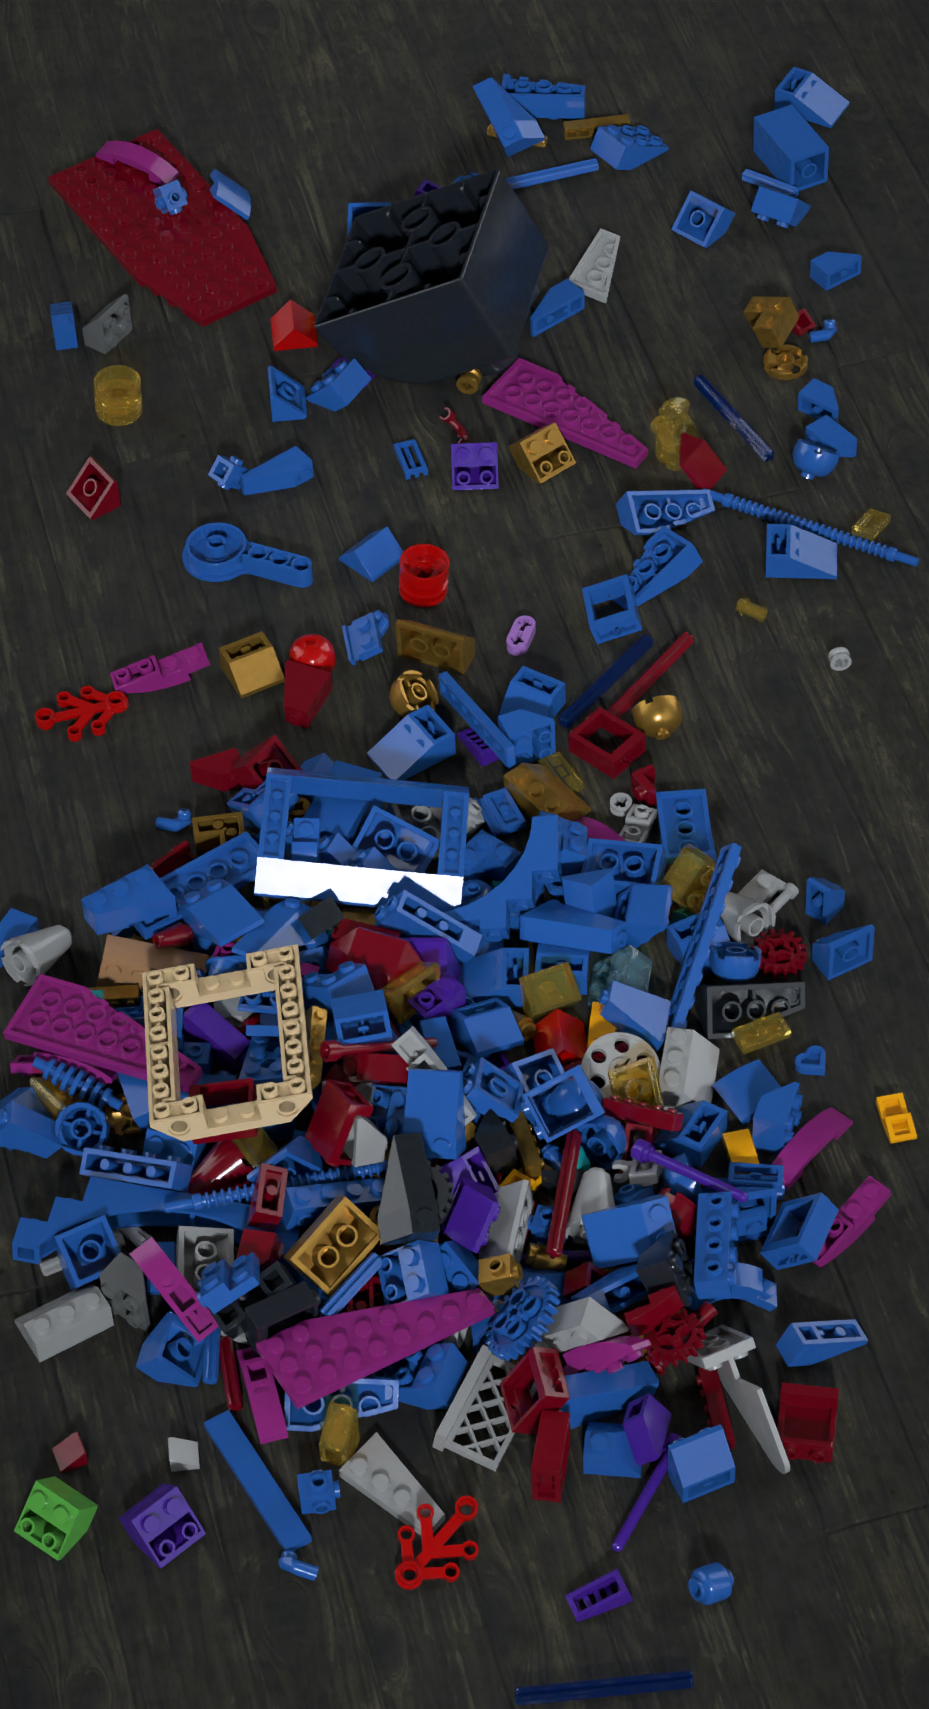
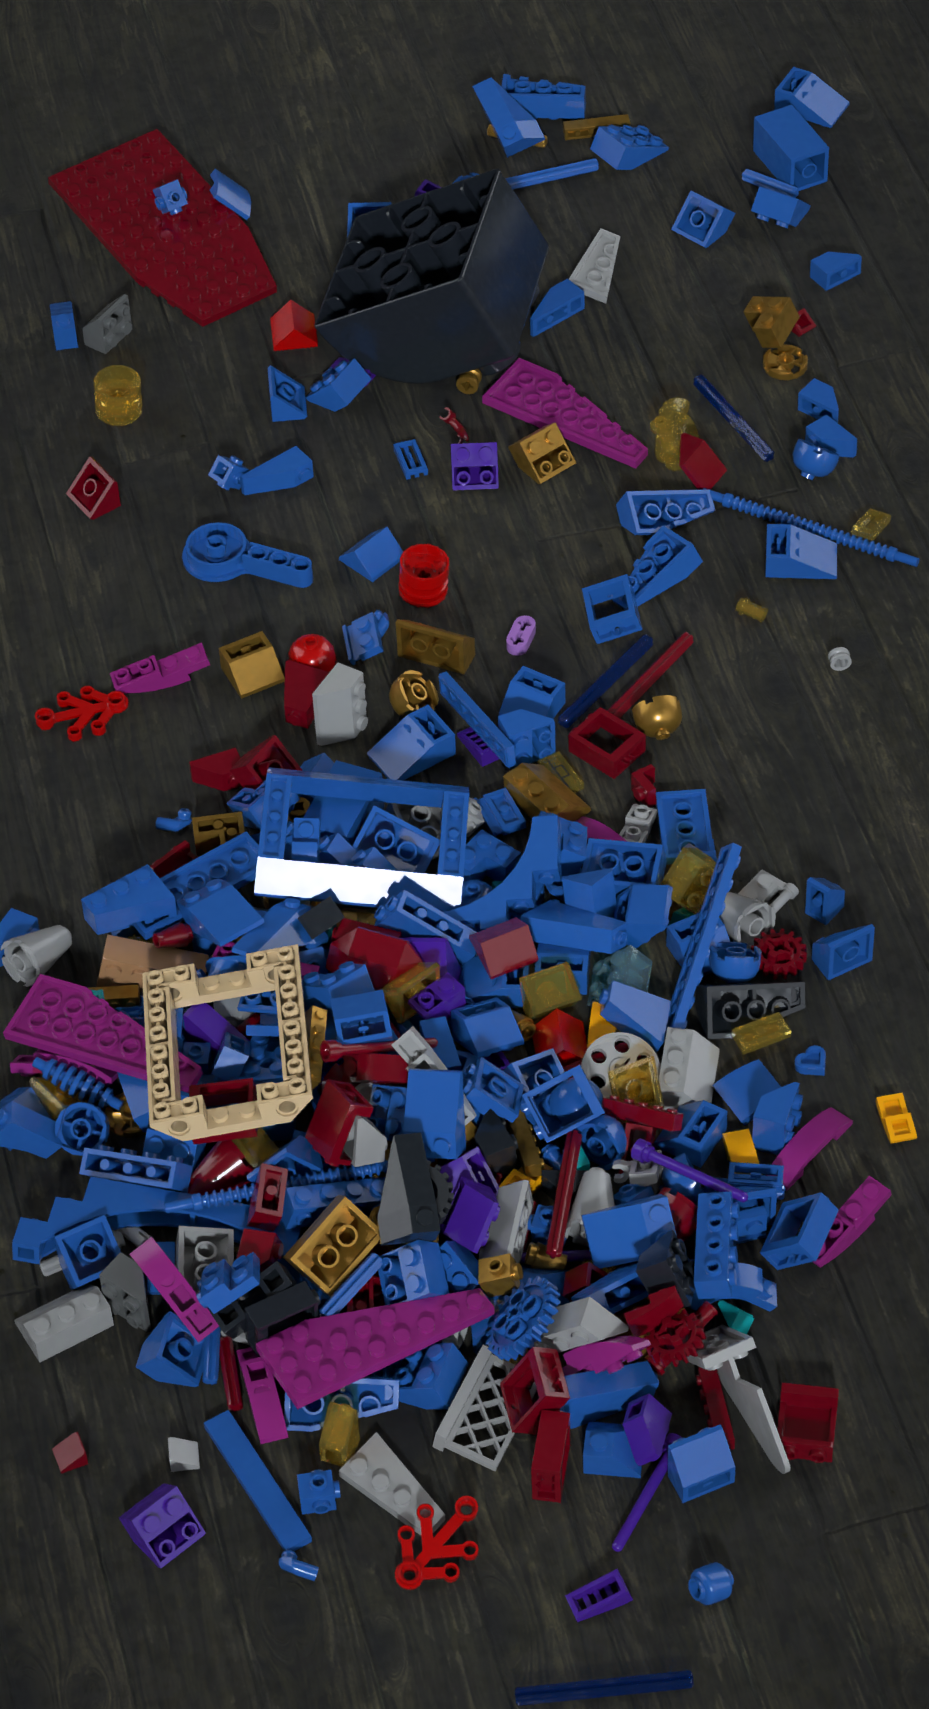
bright green slope [14,1476,99,1561] -> none
magenta slope [96,141,179,185] -> none
light grey bush [610,793,632,817] -> none
blue slope [776,1319,869,1367] -> none
blue arm [809,319,837,343] -> none
none -> blue slope [211,1031,250,1082]
none -> light grey slope [312,663,368,746]
none -> dark red slope [469,917,538,979]
none -> teal slope [718,1300,755,1334]

